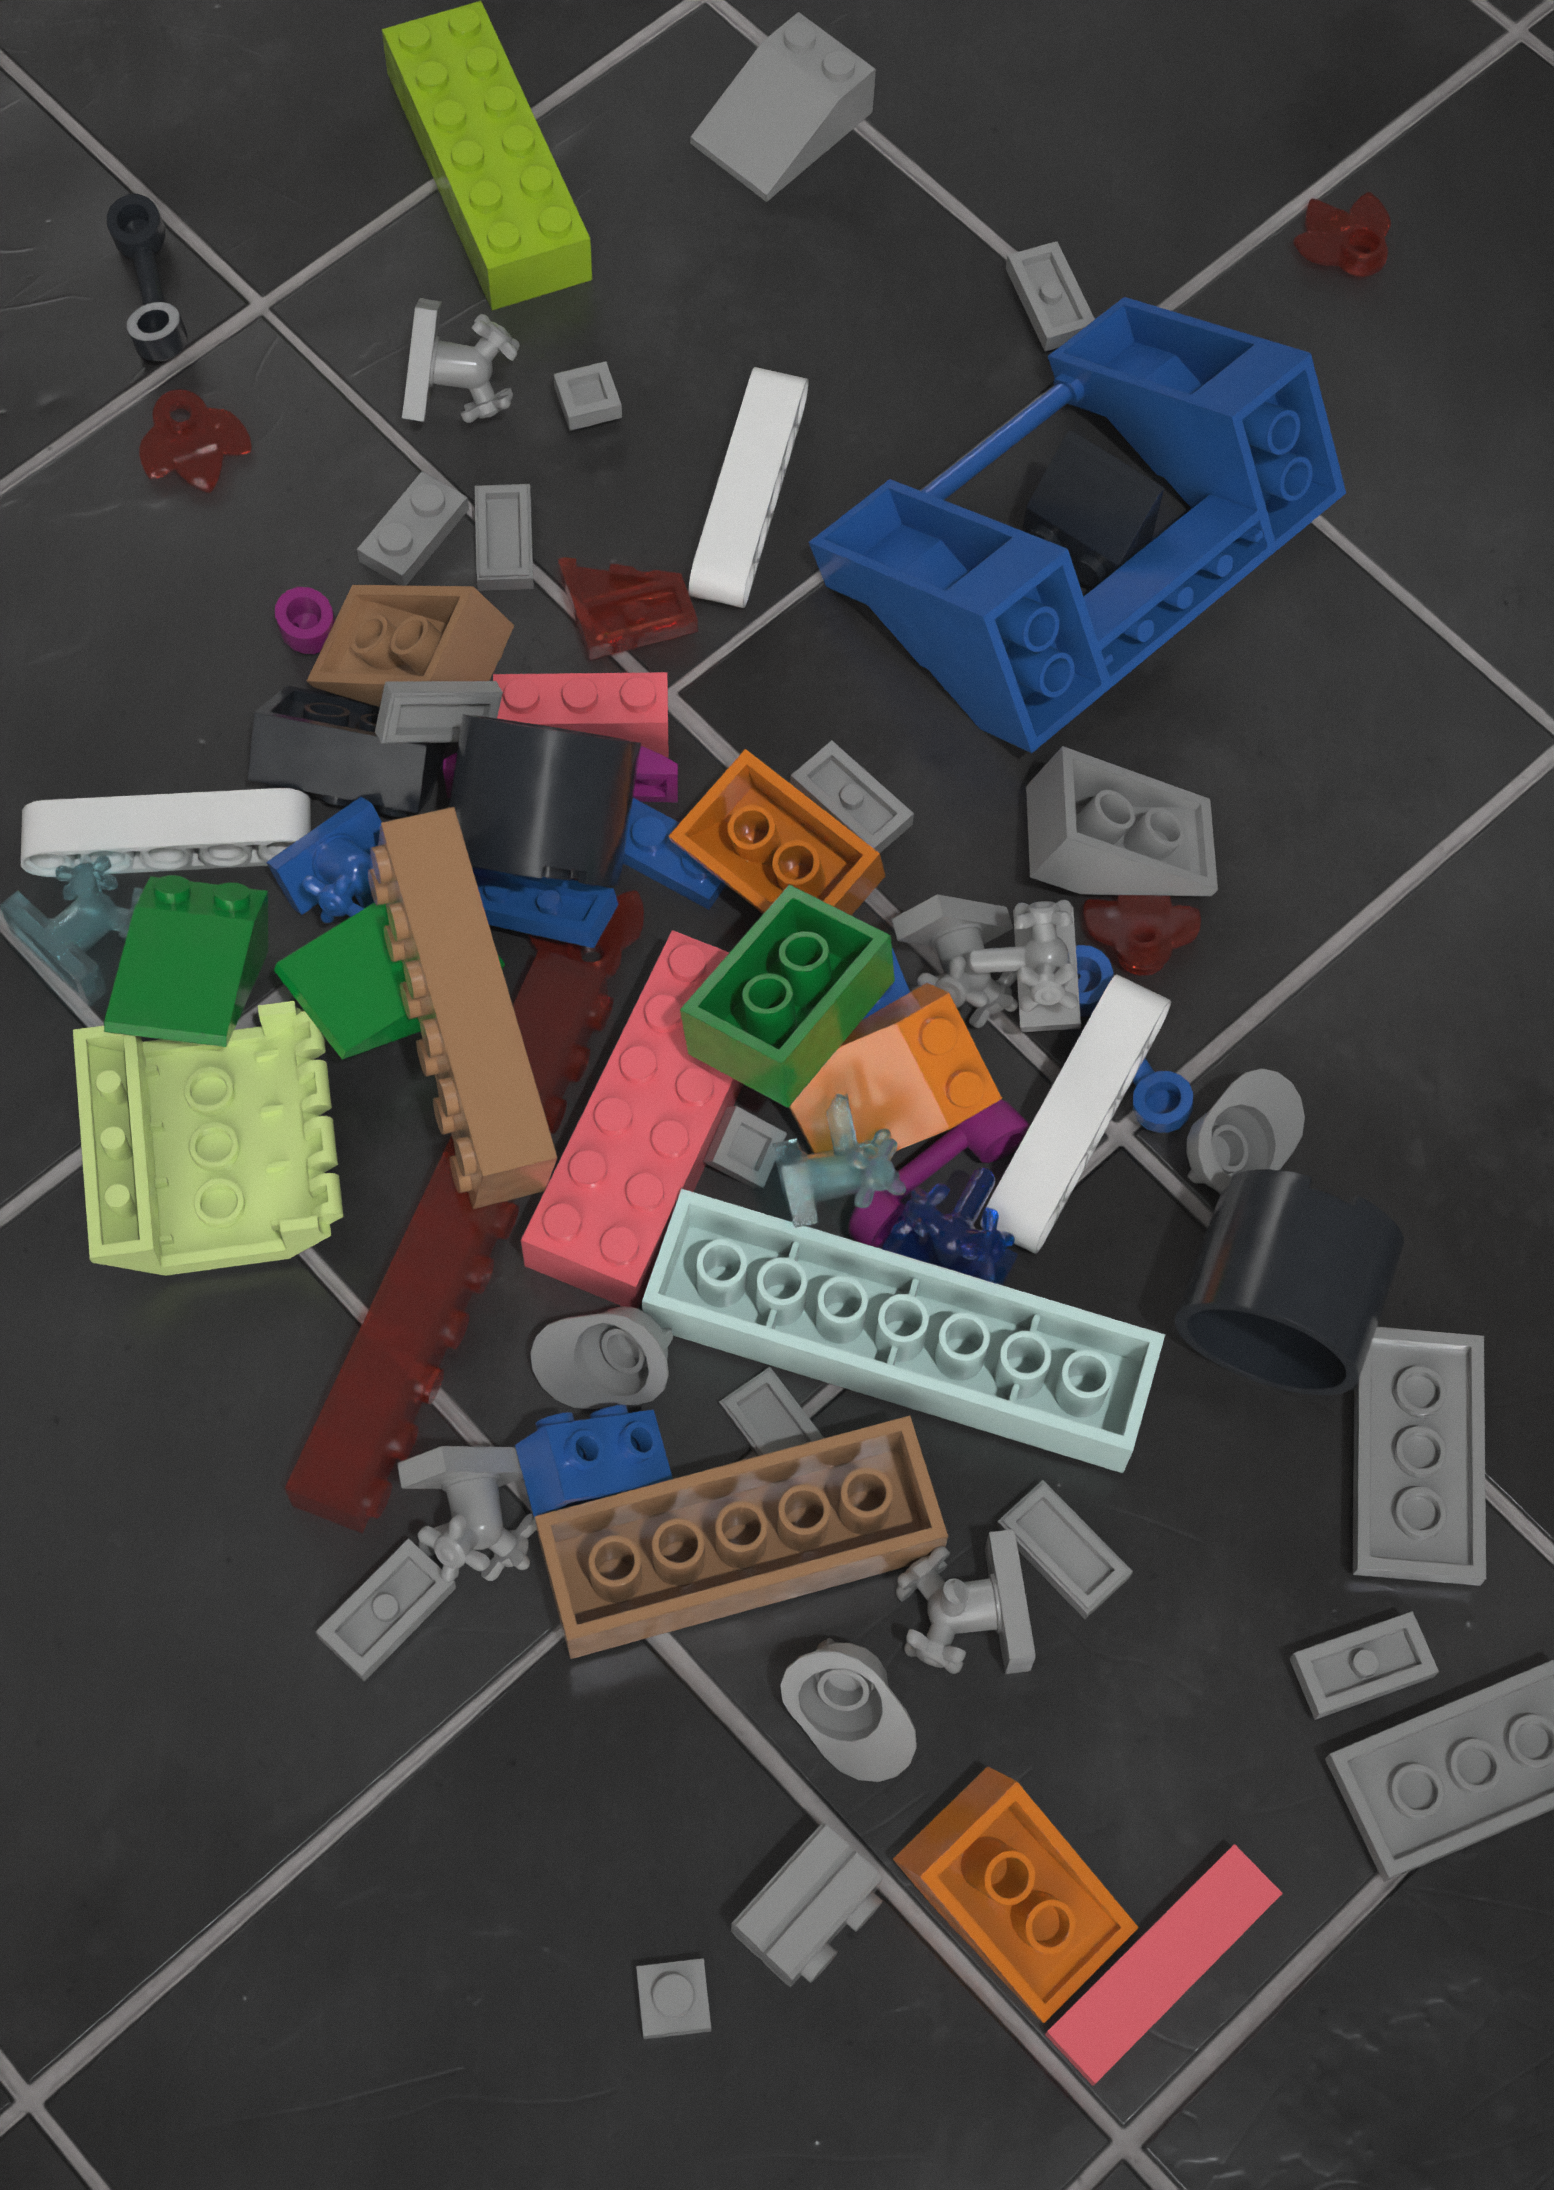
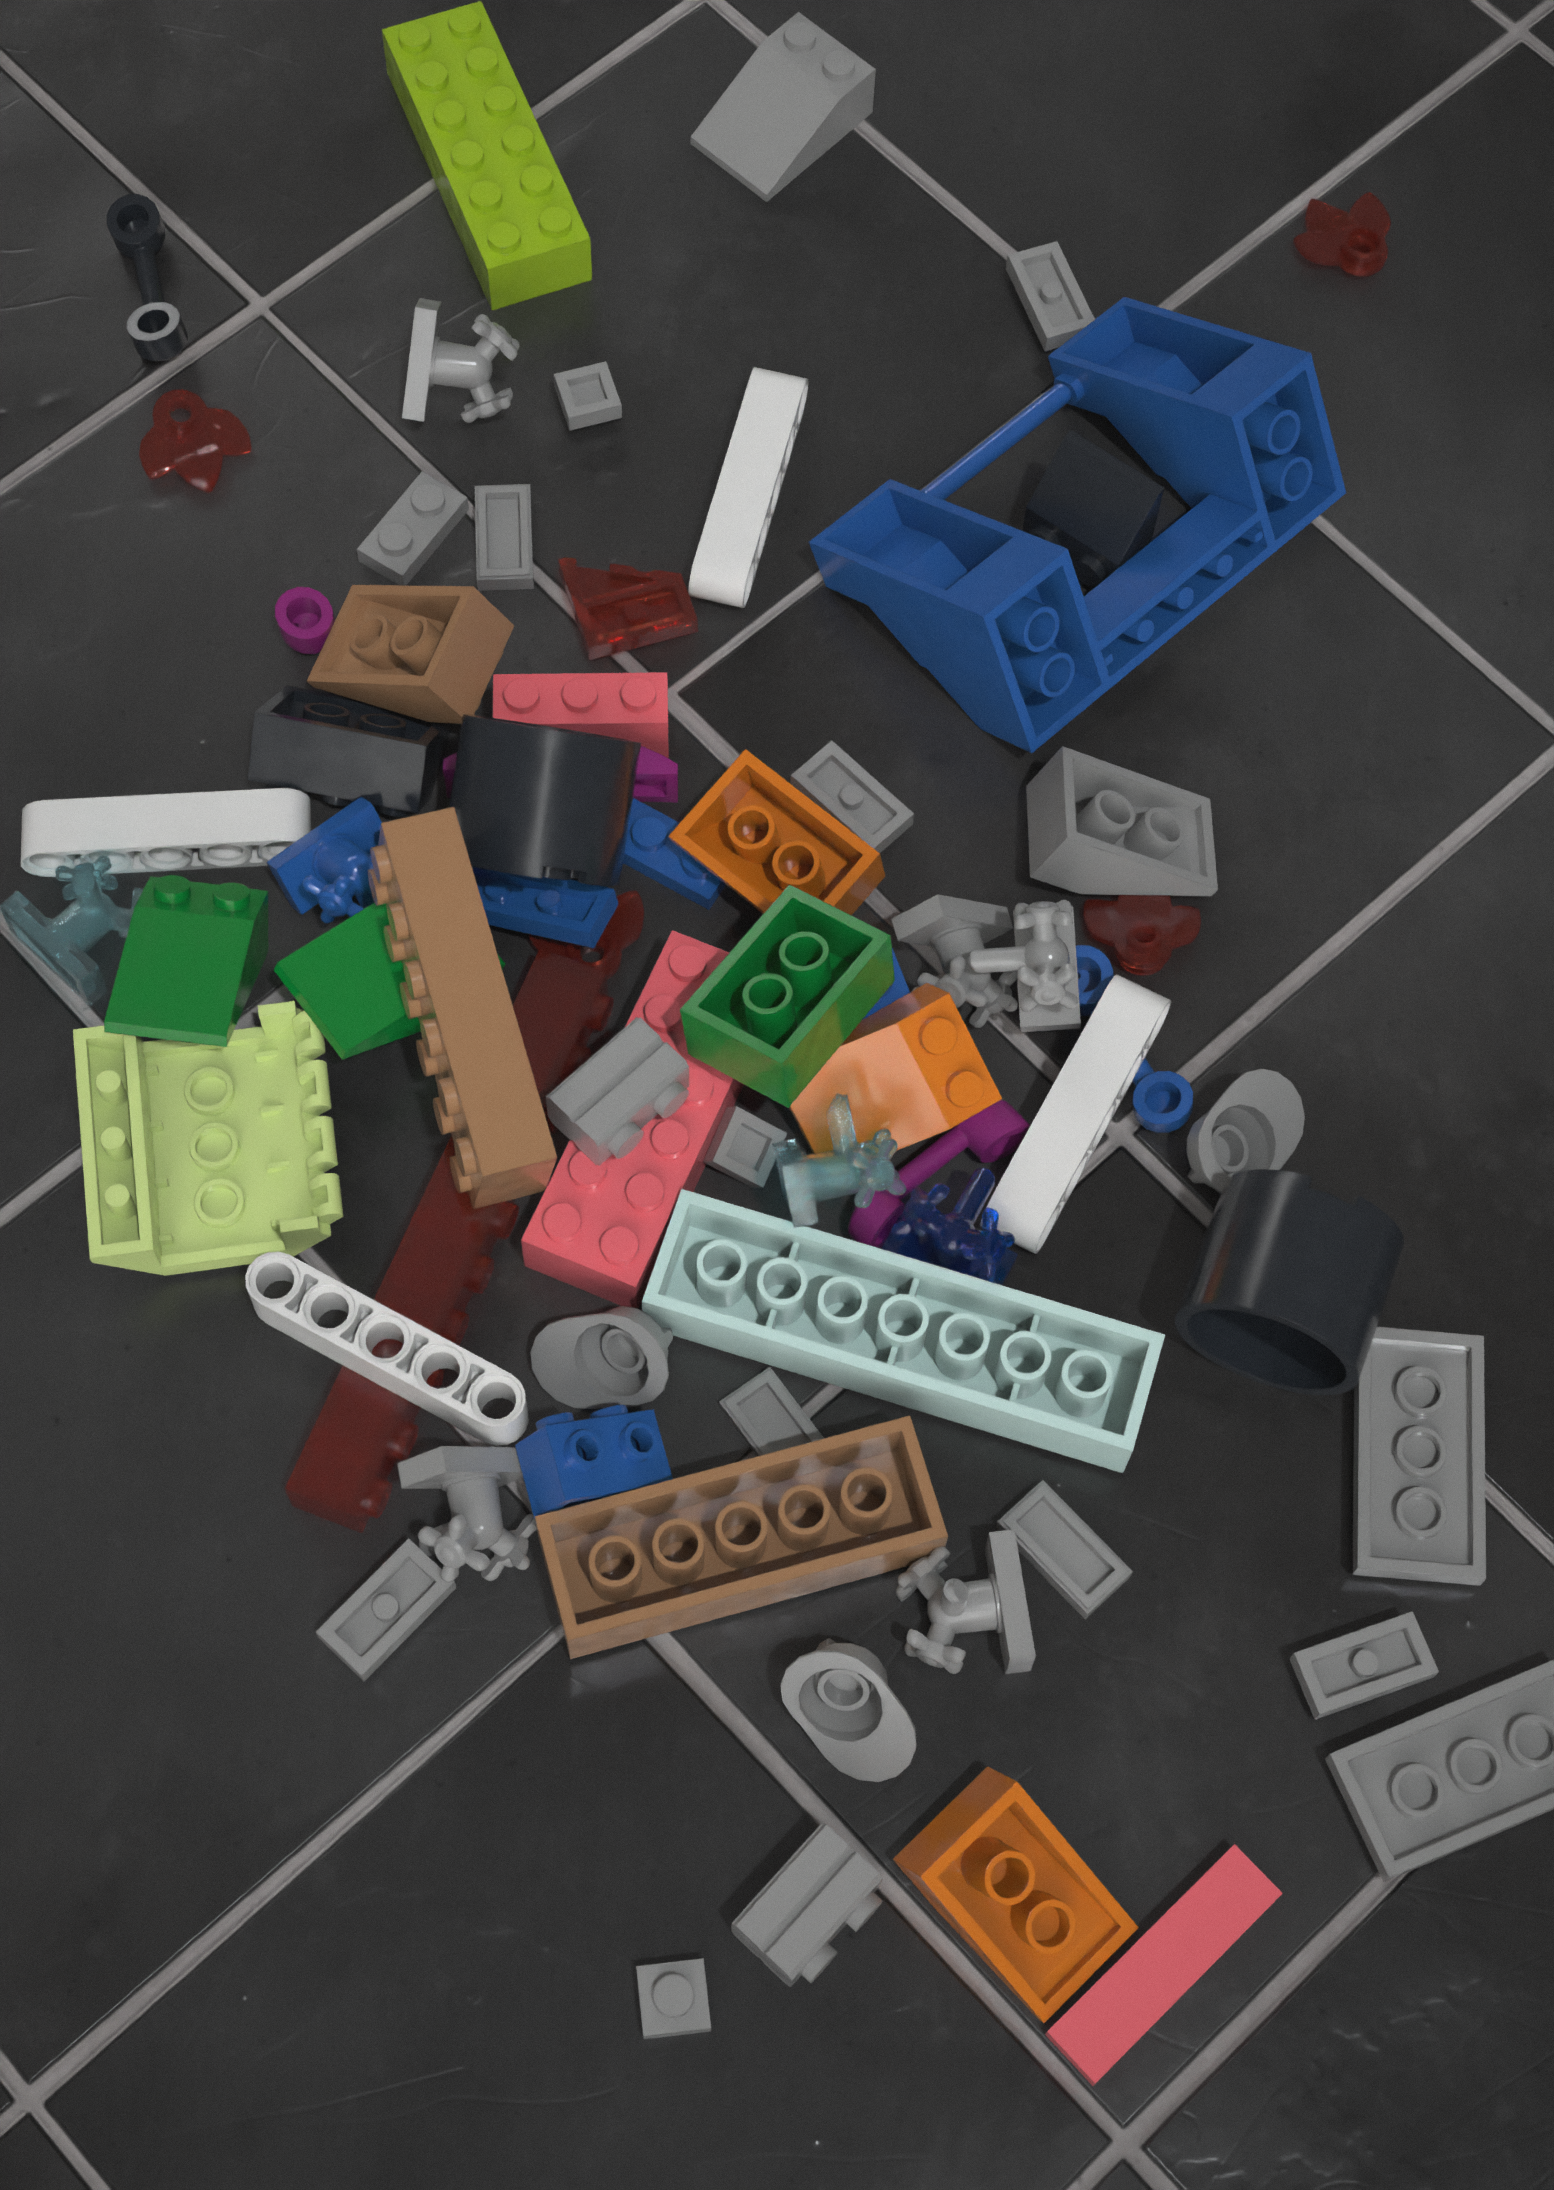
light grey tile [375,681,503,743] -> none
none -> white beam [245,1252,529,1446]
none -> light grey brick [546,1017,689,1166]

